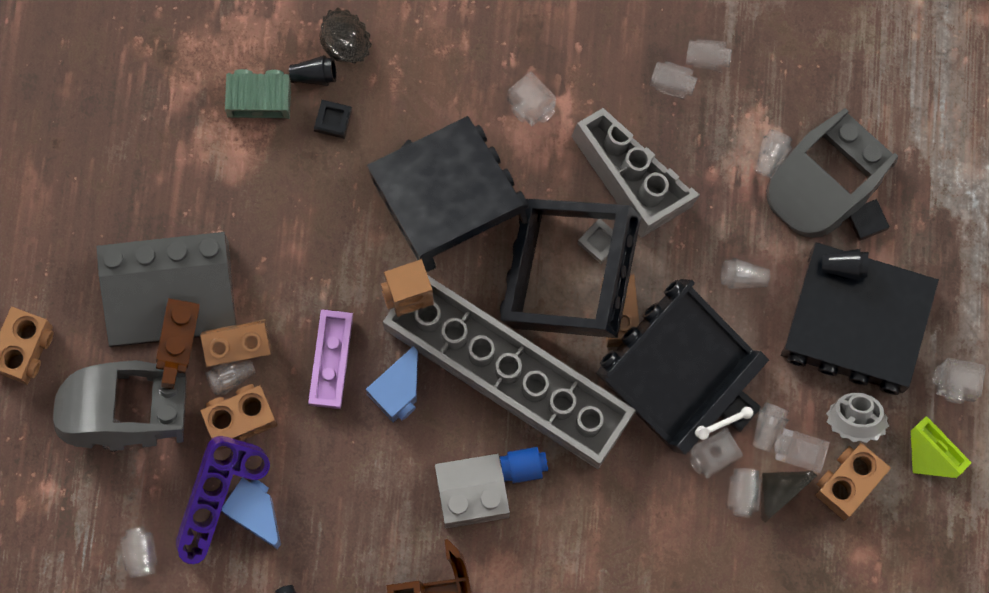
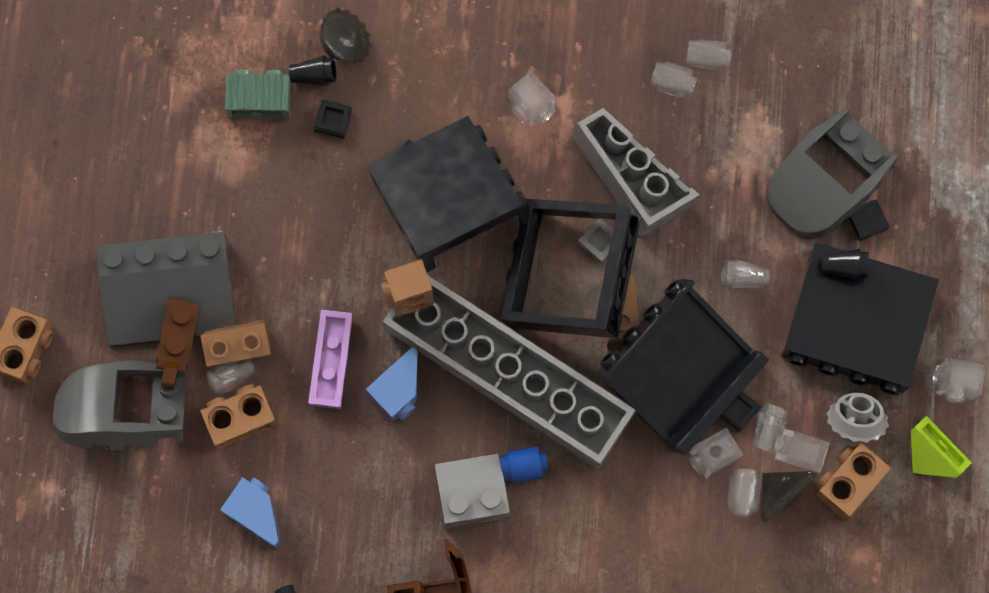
clear brick [120,527,158,578] -> none
dark purple beam [176,436,270,564] -> none
white hinge [695,406,753,440] -> none
clear cone [755,129,793,178] -> none

